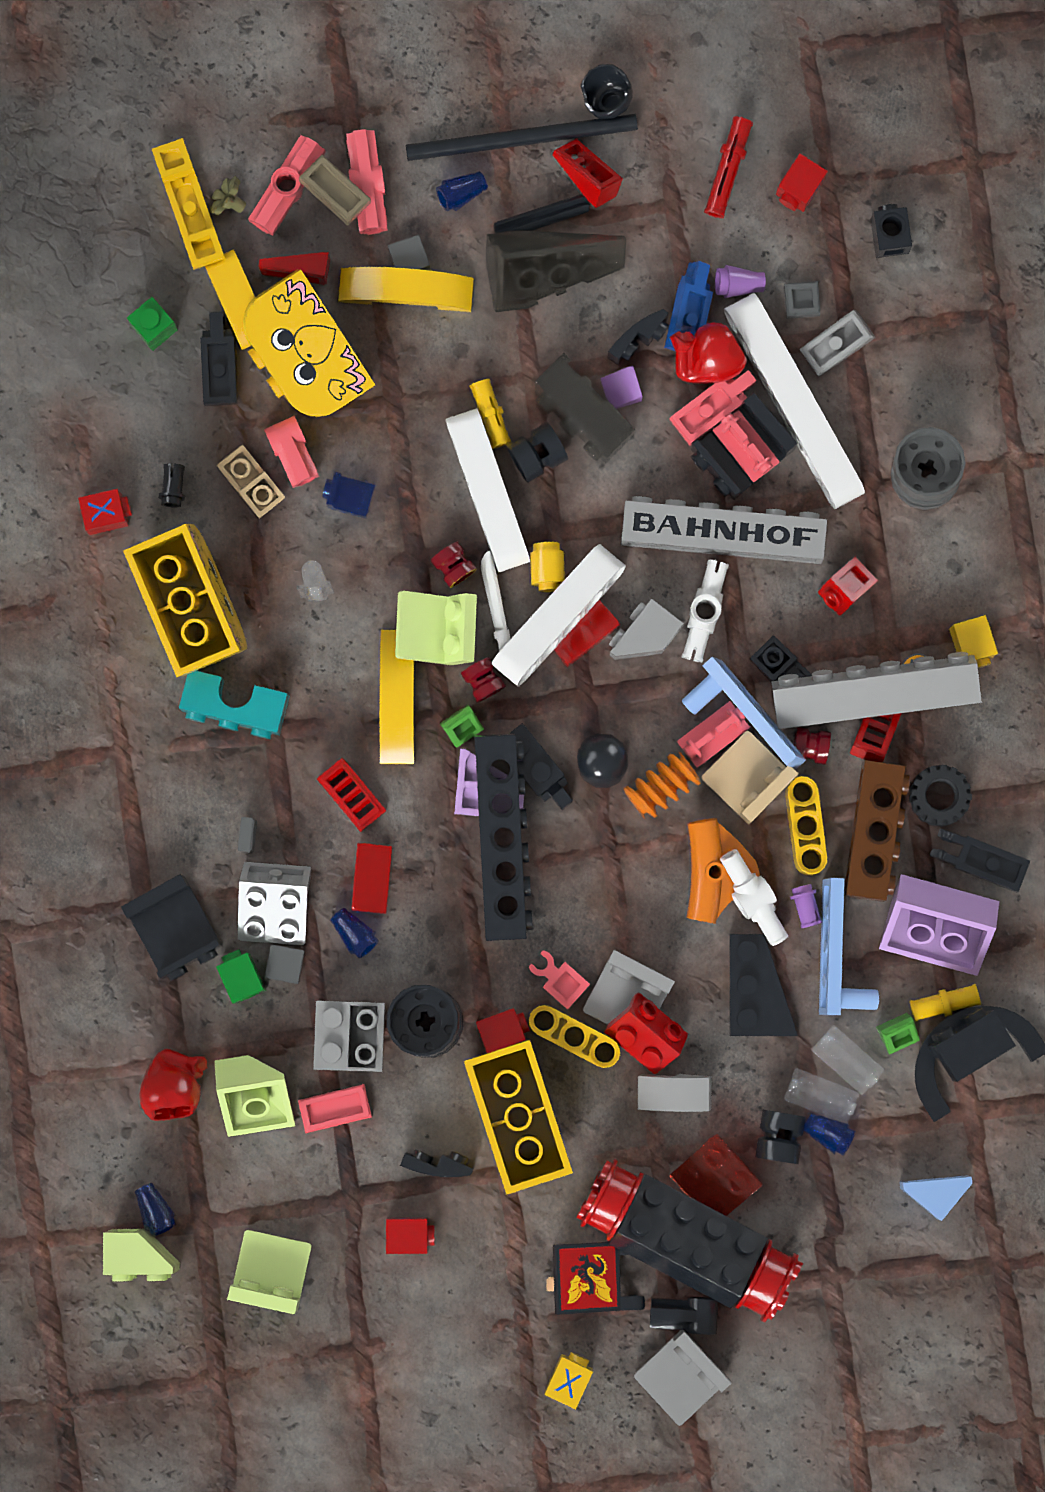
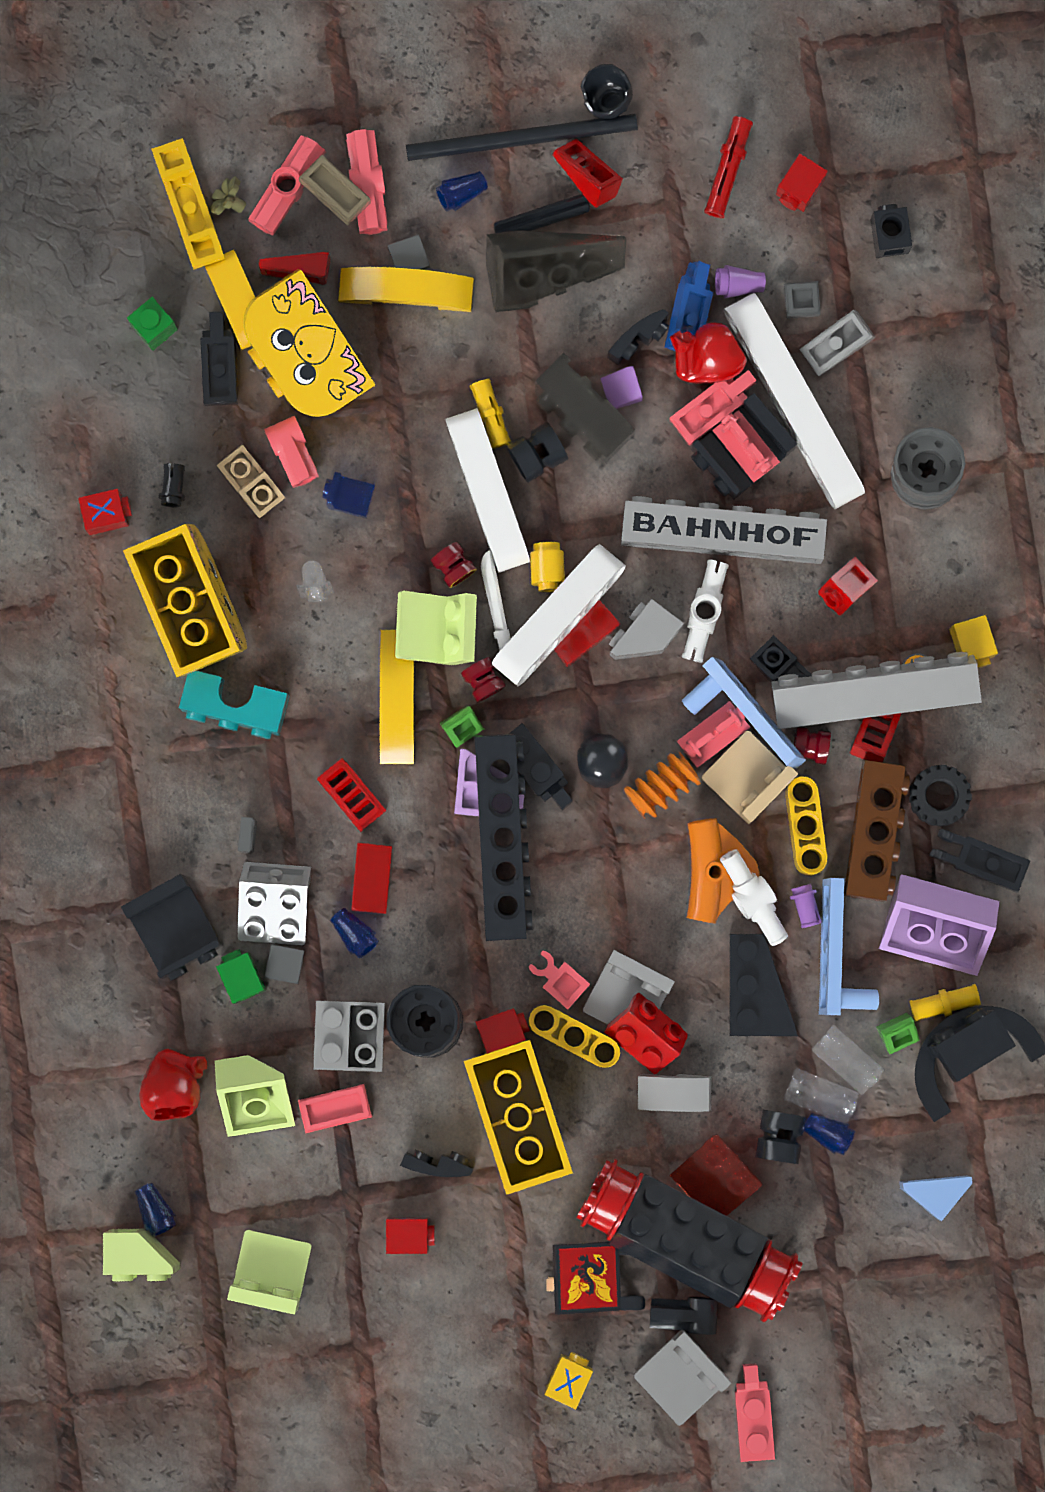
none -> coral hinge [734,1364,775,1462]

